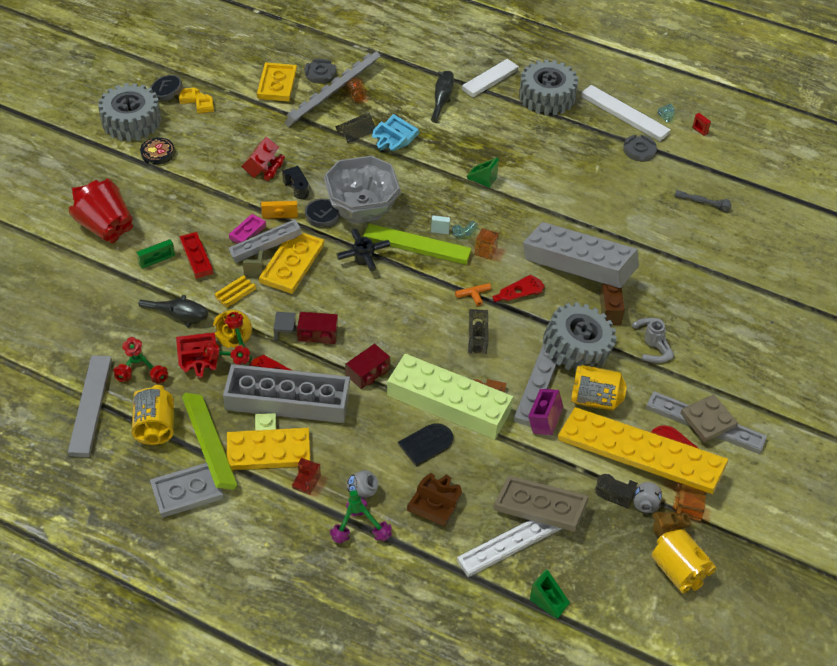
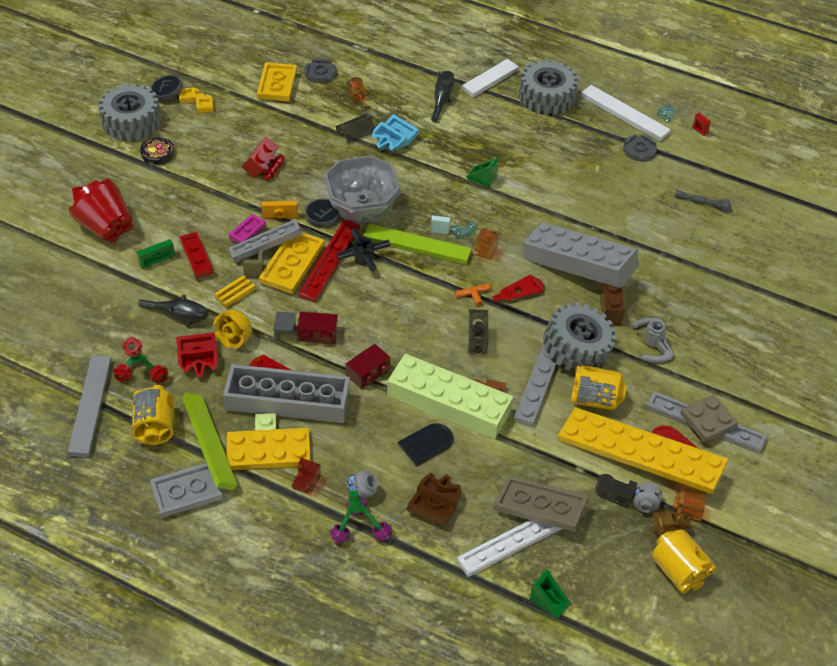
red plant [203,312,252,365] -> none
black leg [282,166,309,199] -> none
light grey plate [284,51,380,127] -> none
magenta brick [528,389,564,435] -> none
none -> red tile [299,220,360,303]

